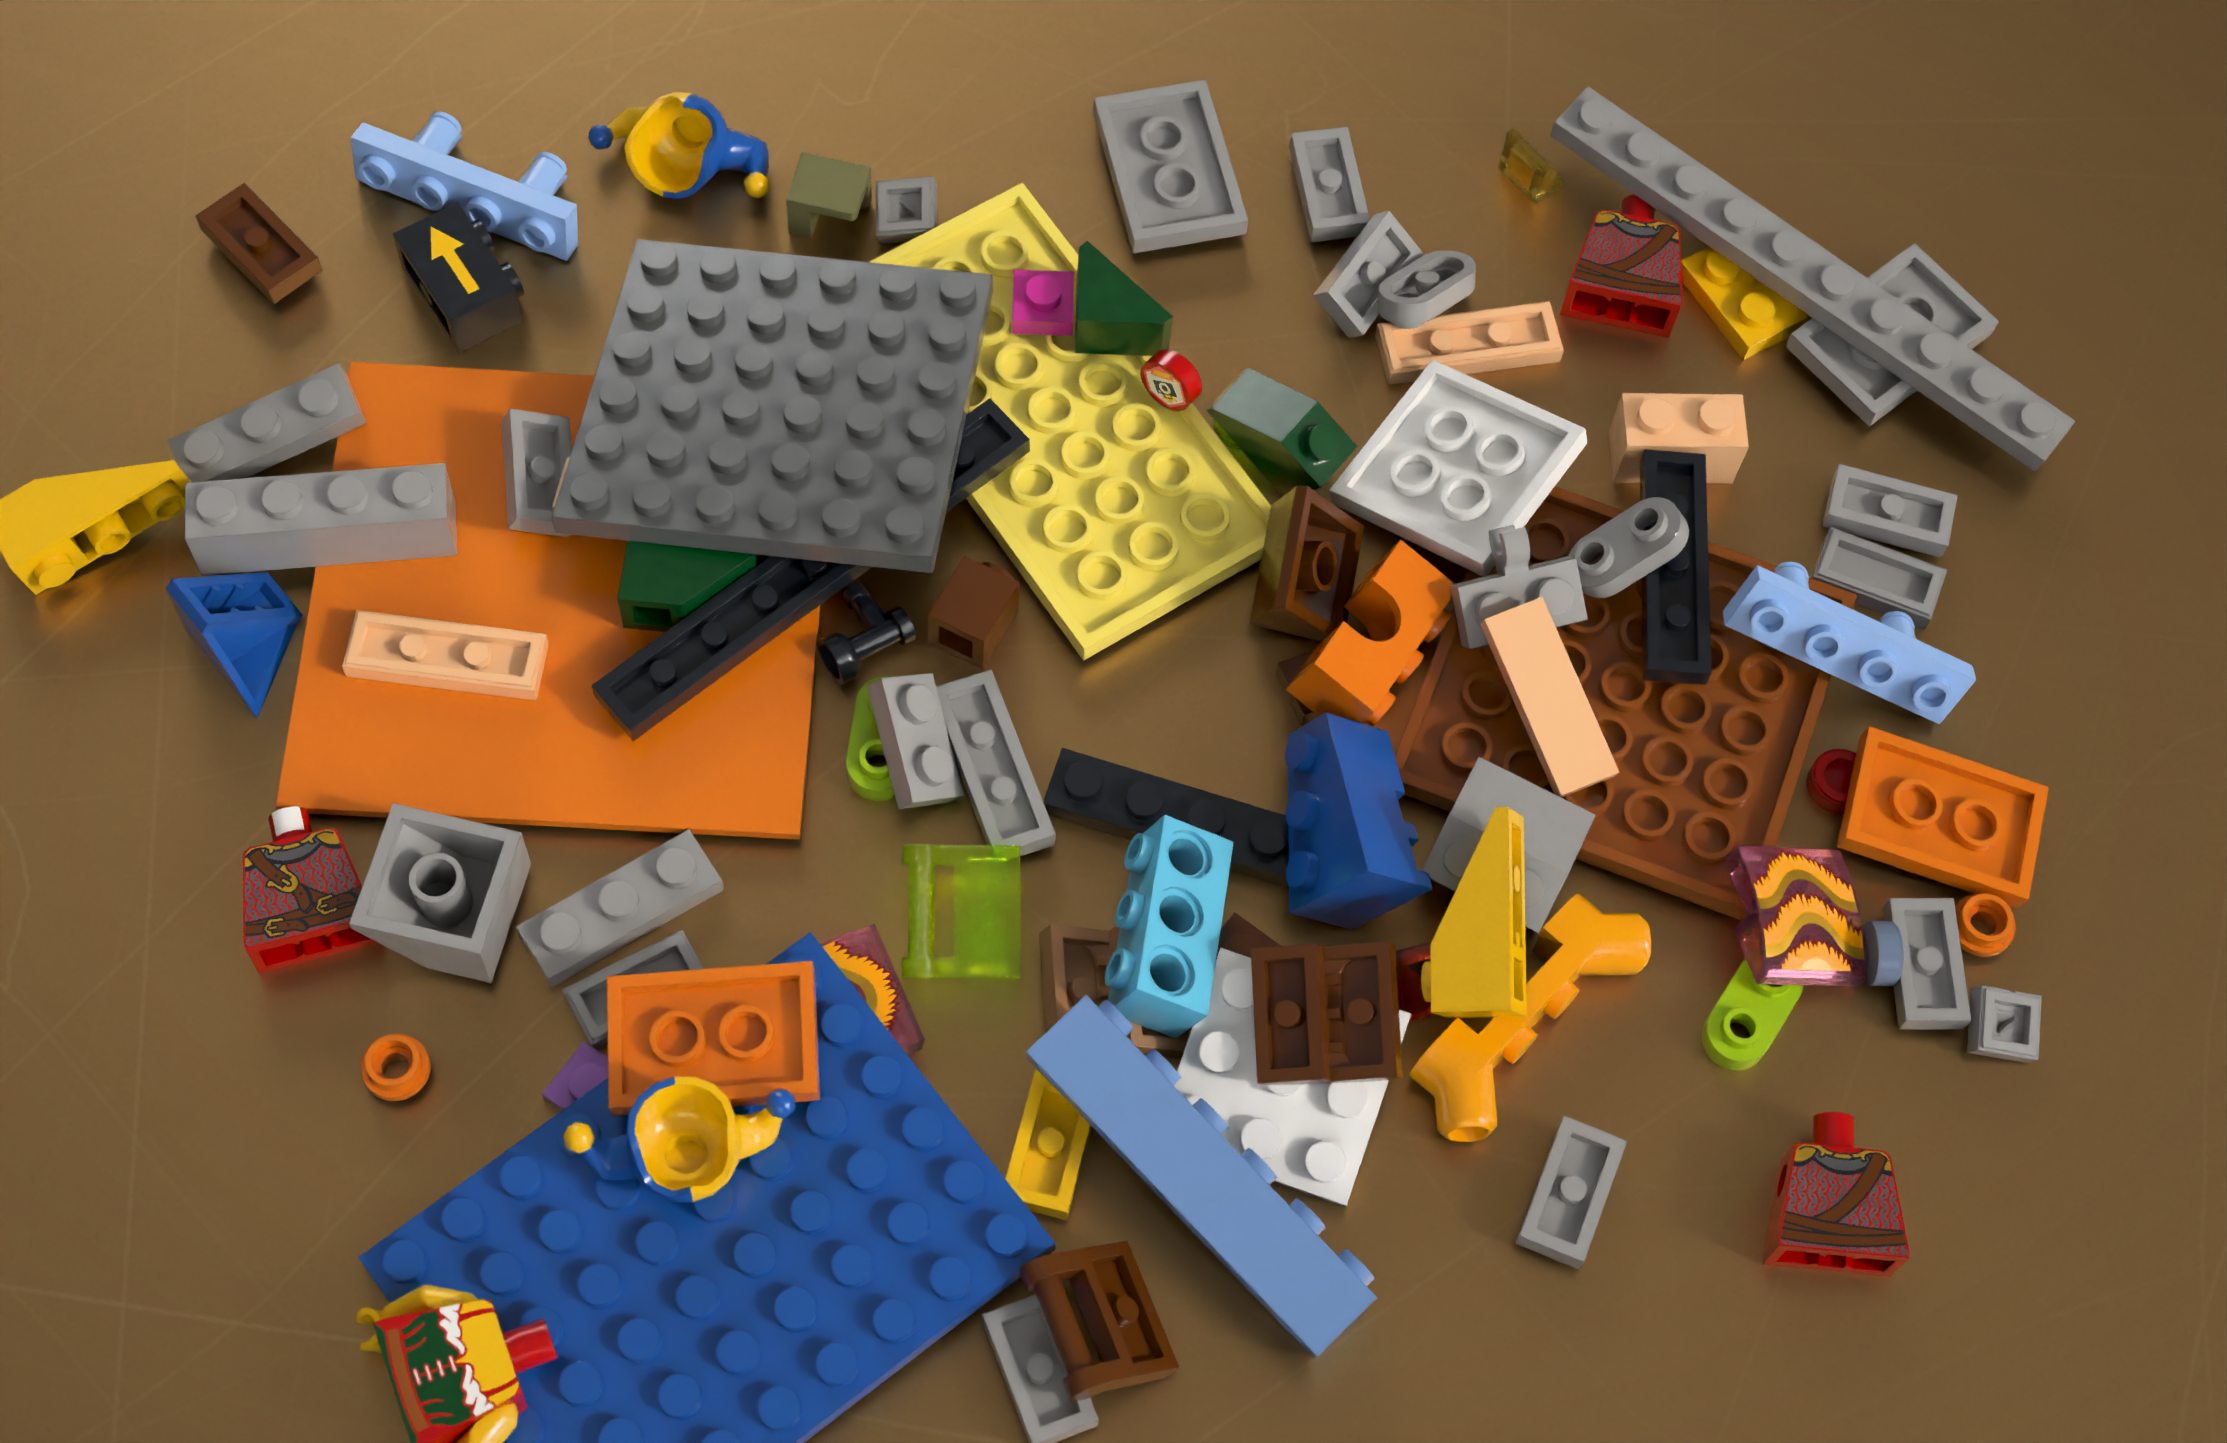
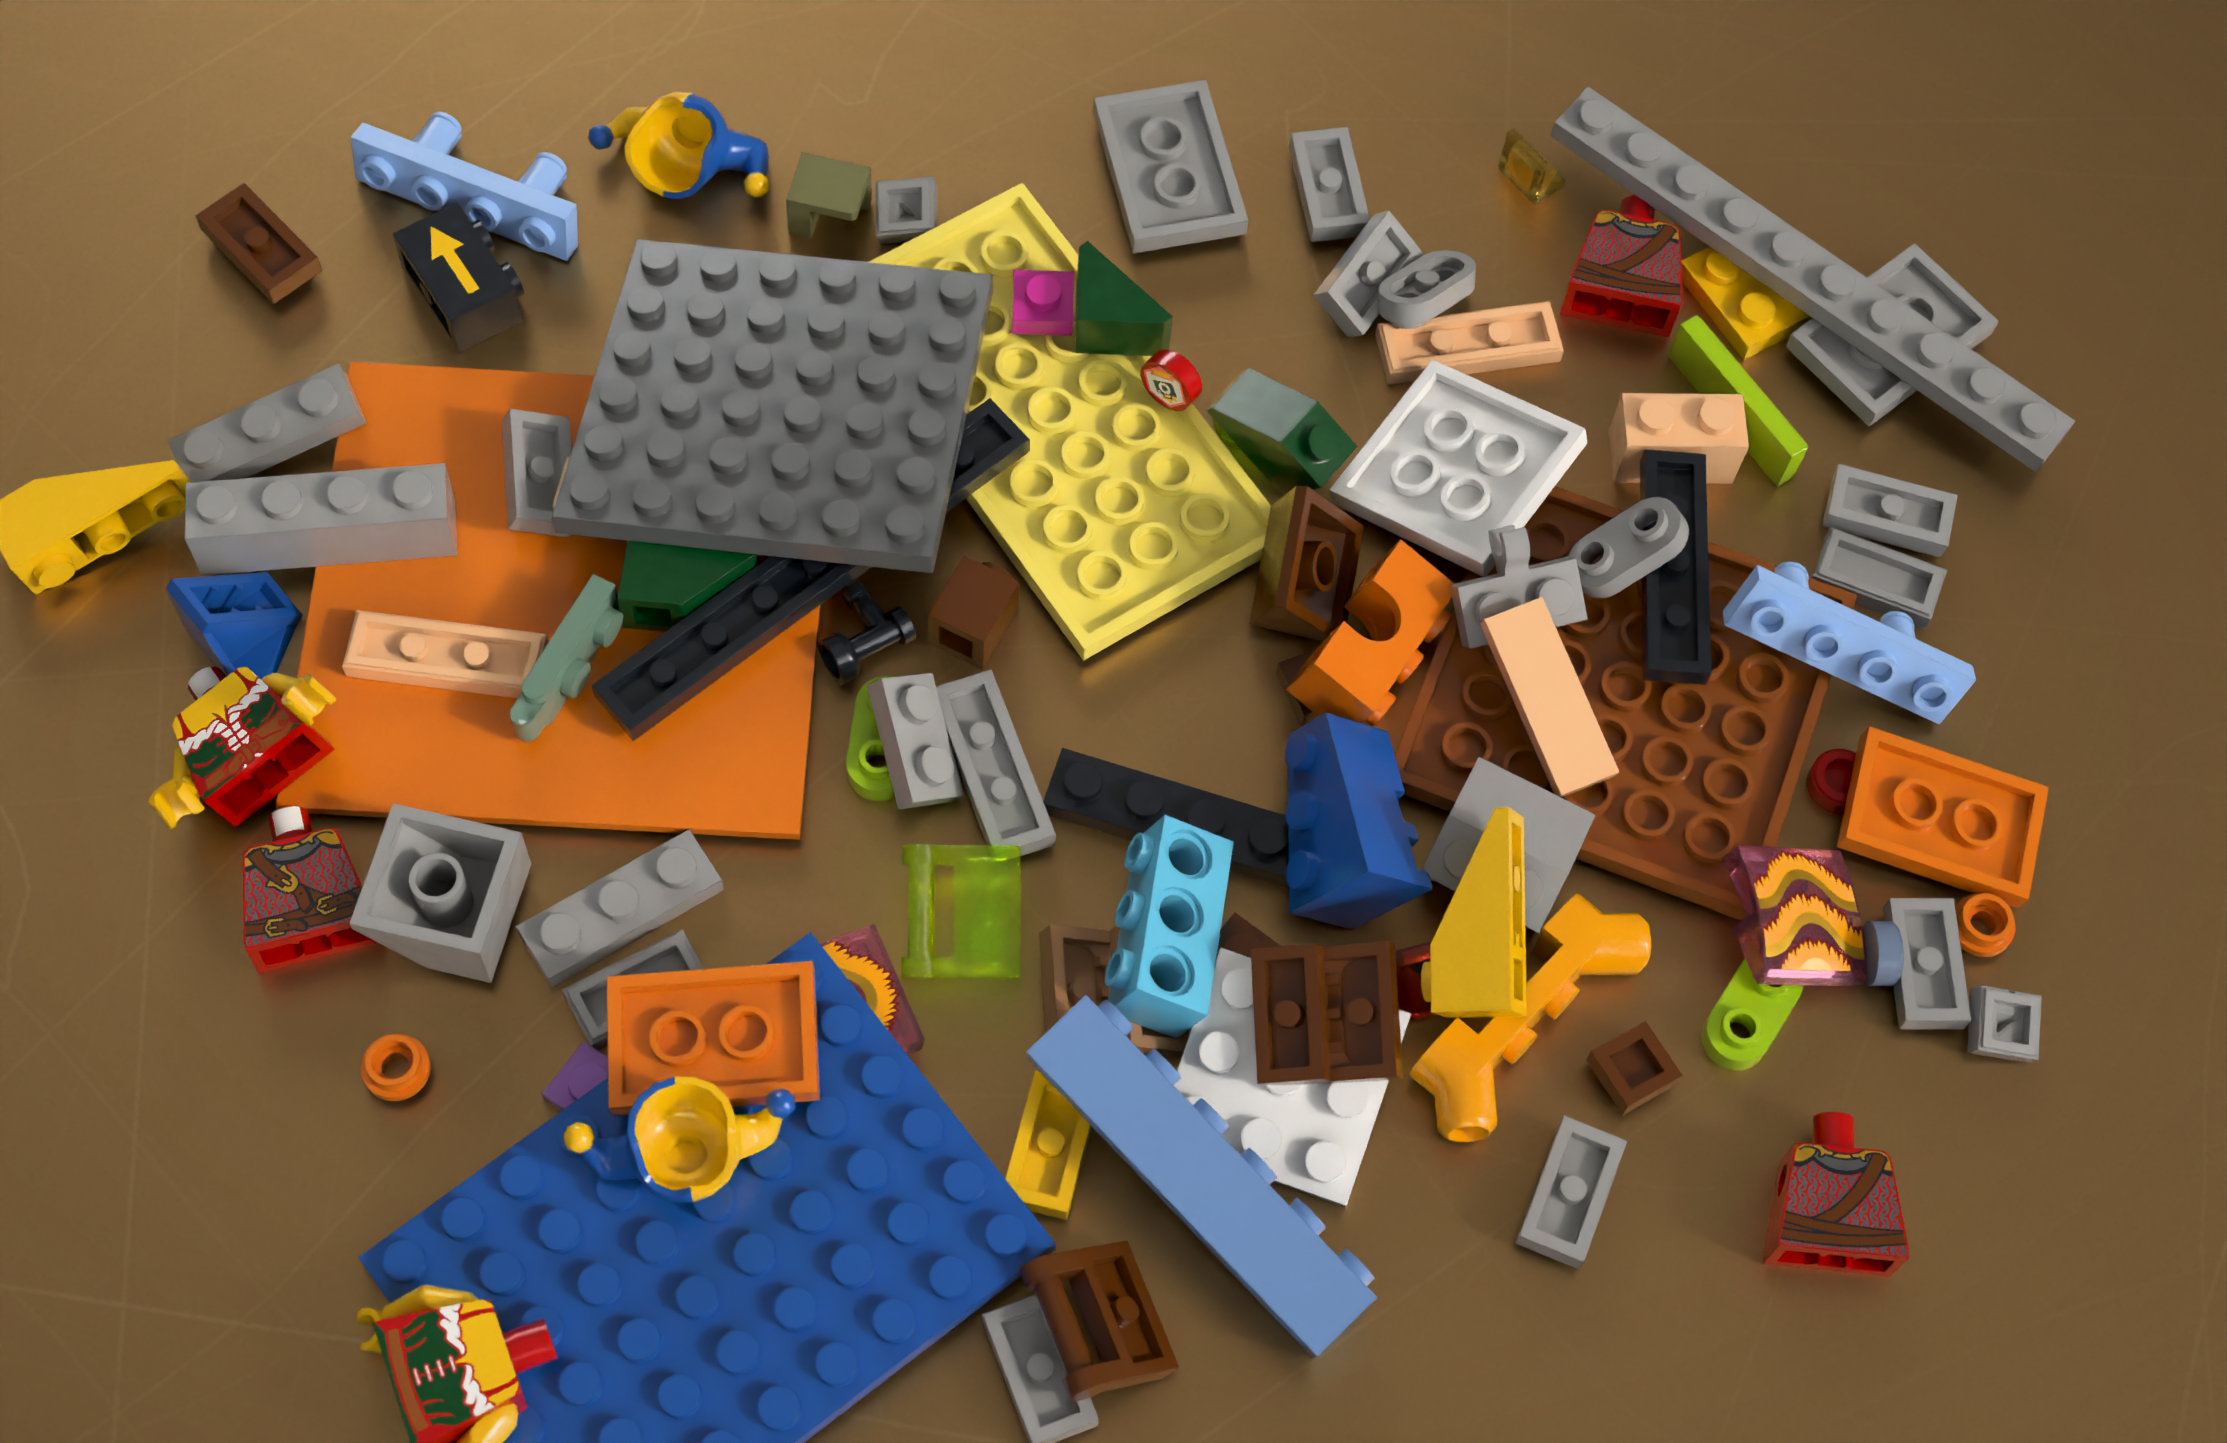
none -> torso [148,666,336,830]
none -> sand green hinge [510,574,623,742]
none -> reddish brown plate [1586,1021,1683,1115]
none -> lime tile [1668,315,1808,487]

